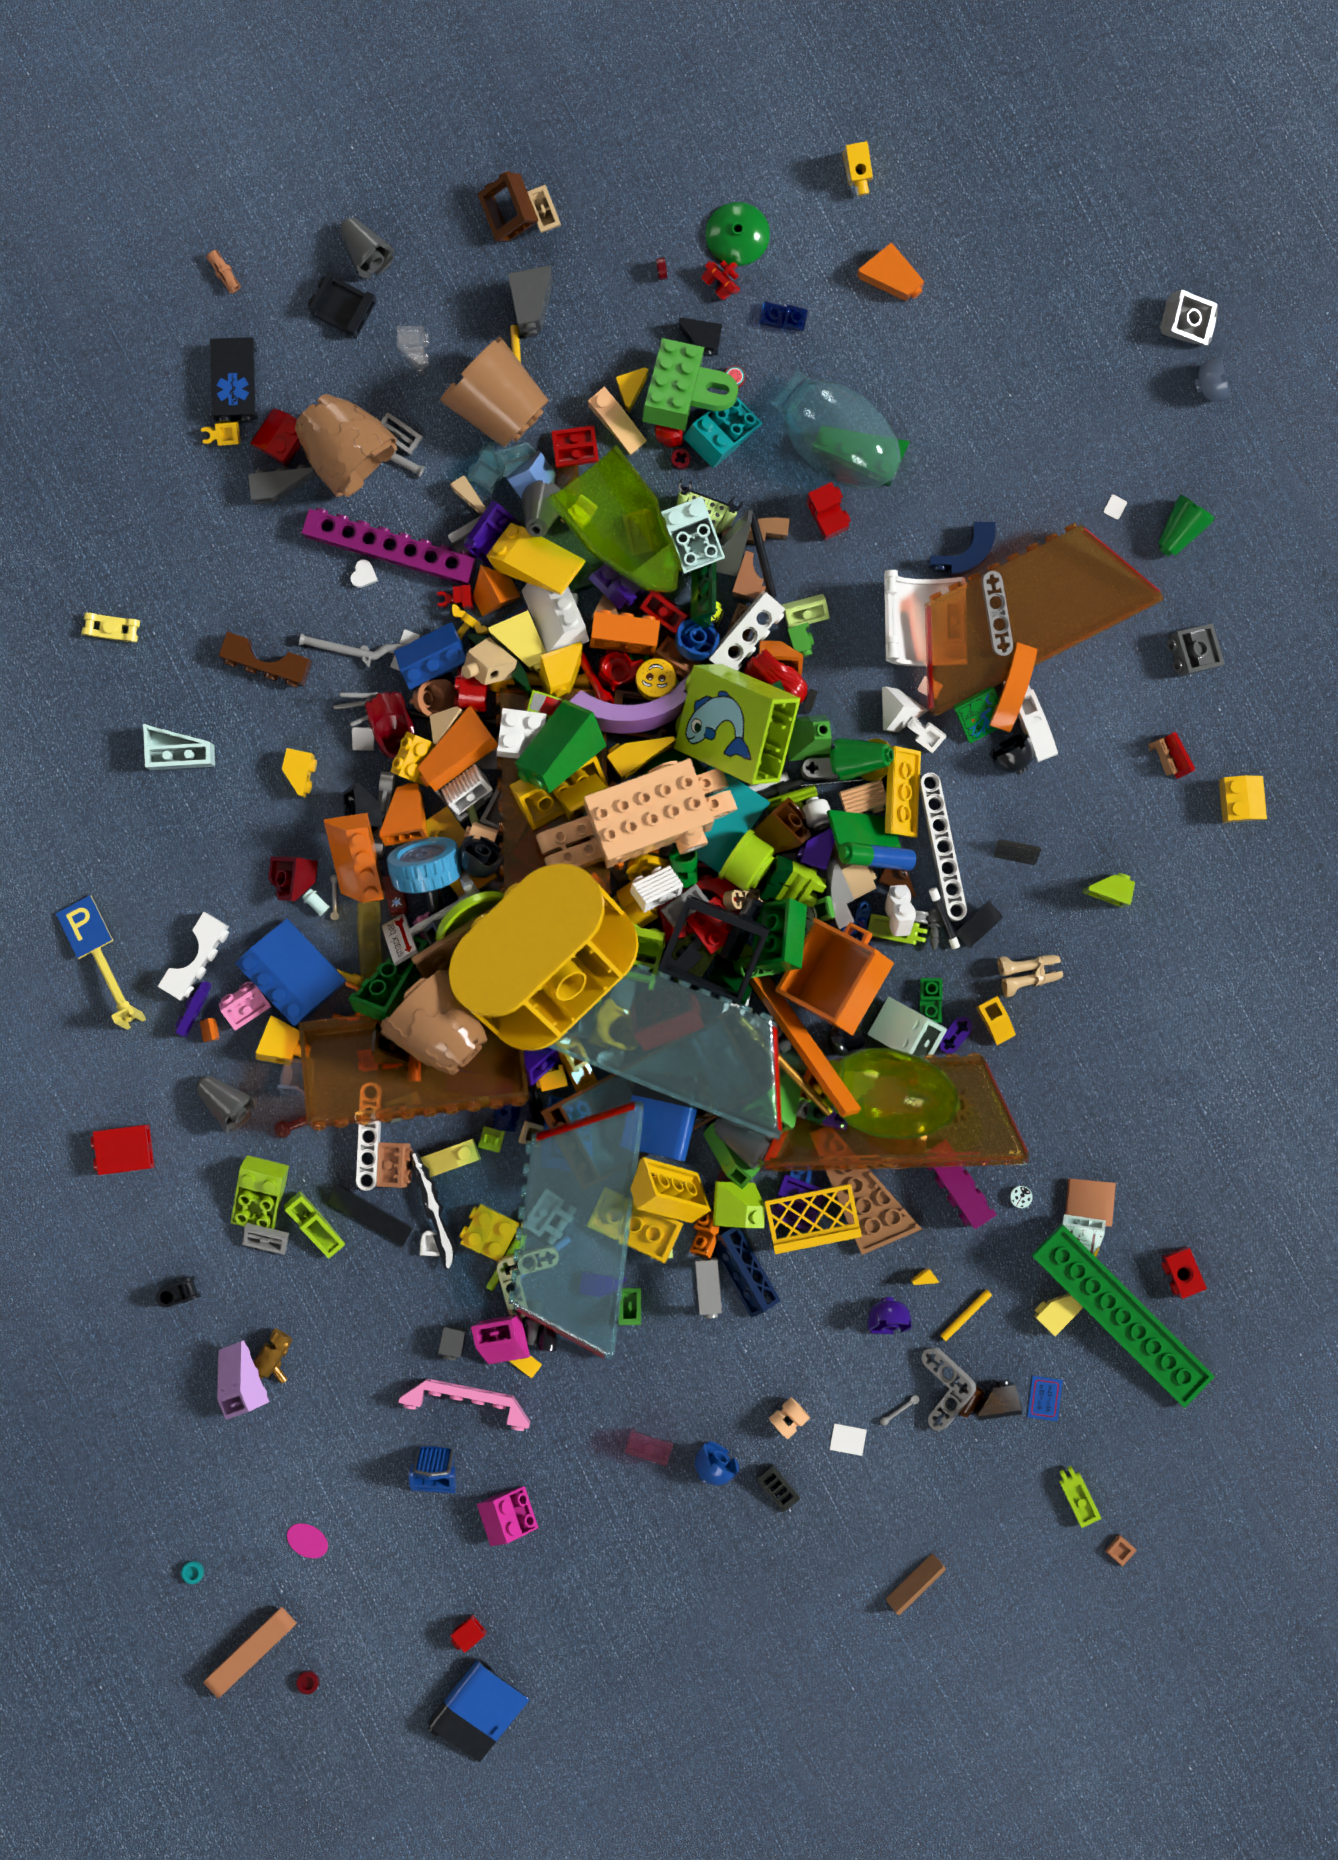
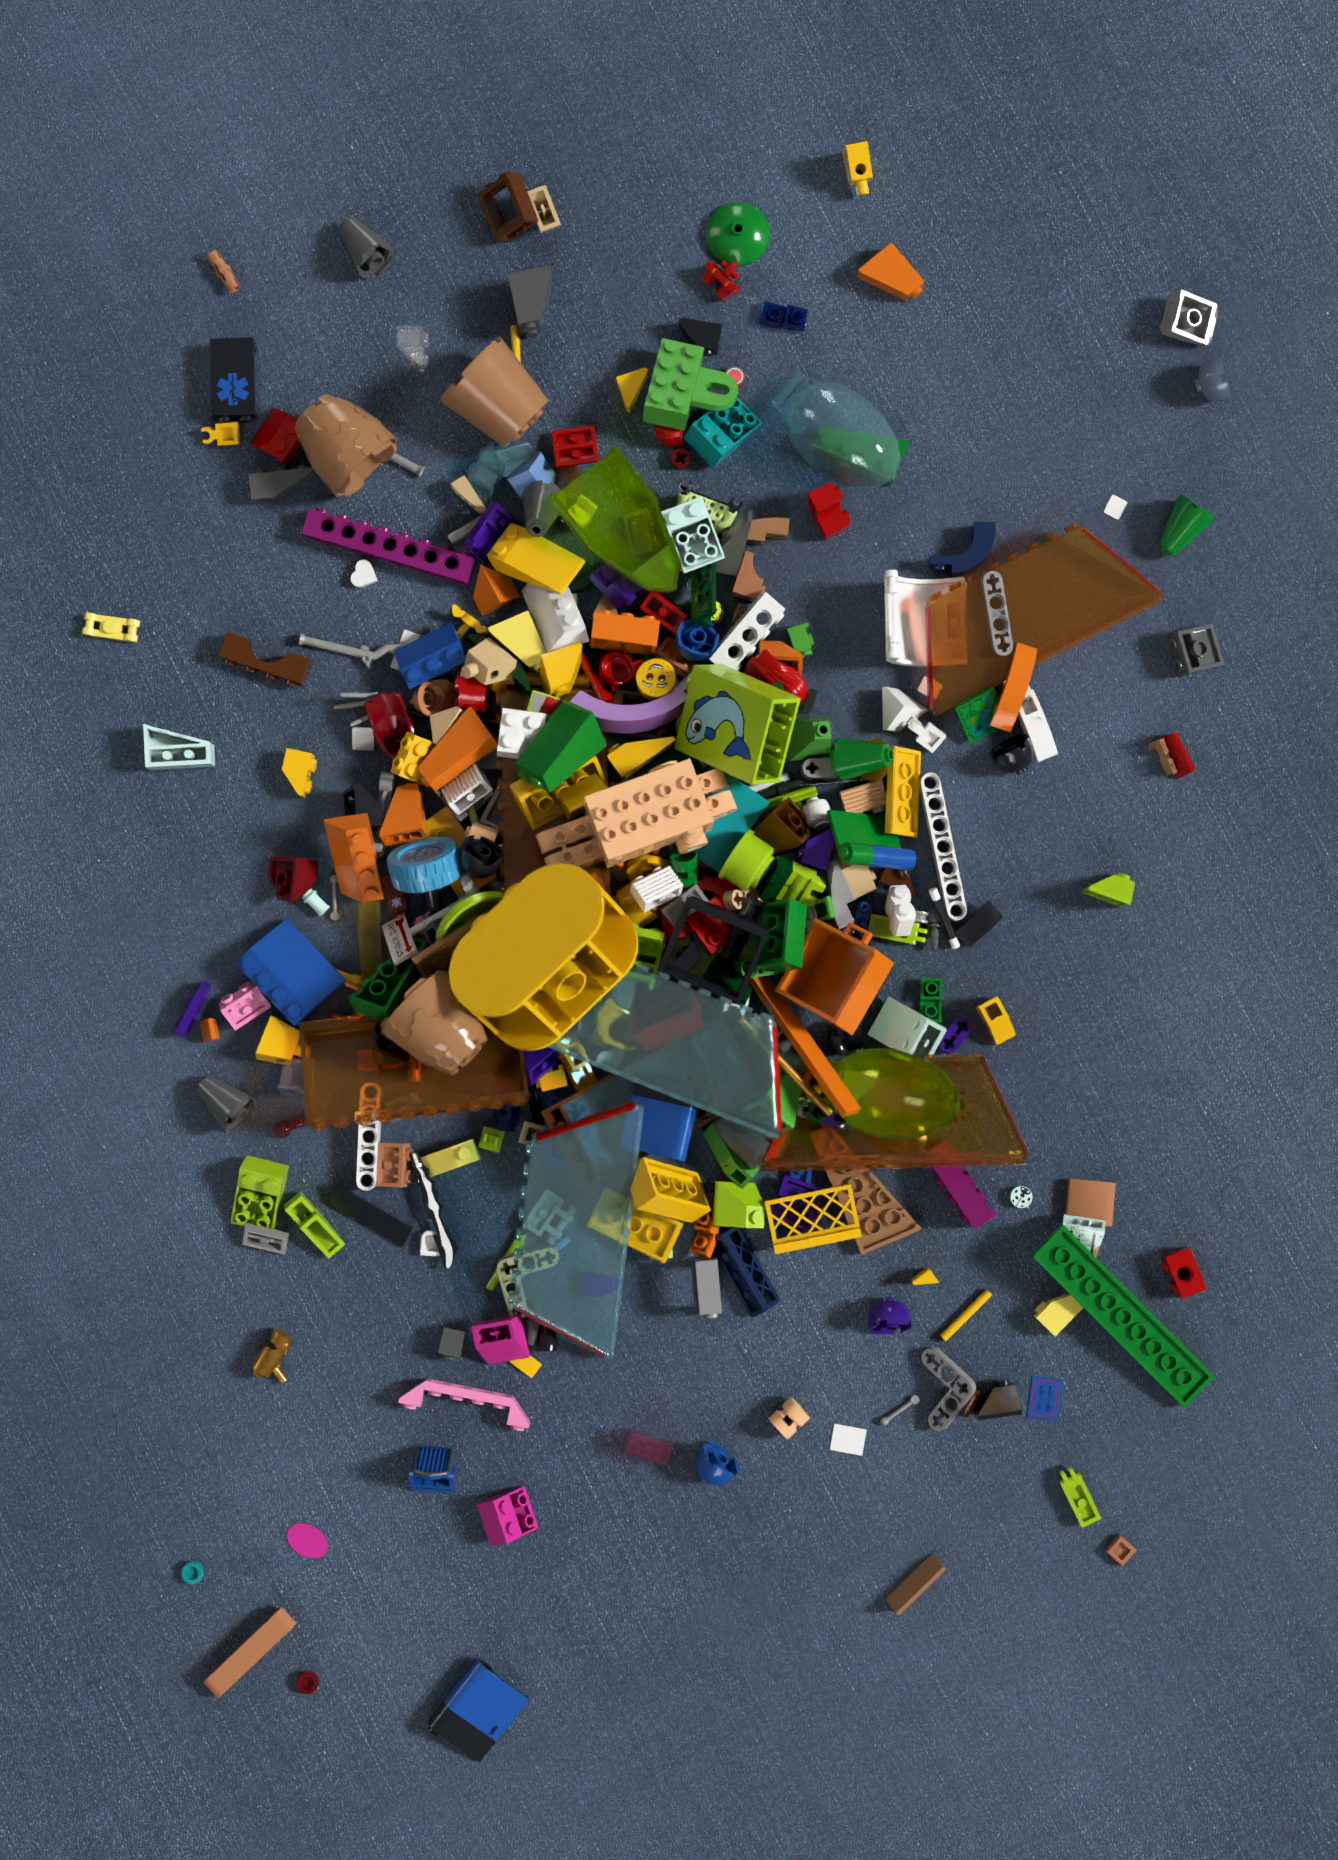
piece [56,895,146,1030] -> none
red panel [90,1124,155,1175] -> none
black piece [156,1276,201,1308] -> none
white arch [158,912,230,1001] -> none
lavender slope [217,1340,269,1420] -> none
black panel [308,272,377,339] -> none
light grey tile [381,412,423,456] -> none
red piece [437,585,474,610] -> none
red brick [451,1614,487,1653] -> none
yellow plate [459,1204,520,1262] -> none
light nougat slope [588,387,647,455] -> none
bright green slope [619,1288,641,1325] -> none
dark red tile [656,257,667,280] -> none
black bar [751,513,777,598] -> none
pearl dark grey slope [756,1464,801,1512] -> none
yellowish green slope [782,594,830,628] -> none
clear smoke slope [993,839,1041,865] -> none
tan piece [997,955,1063,998] -> none
yellow slope [1219,775,1267,823] -> none

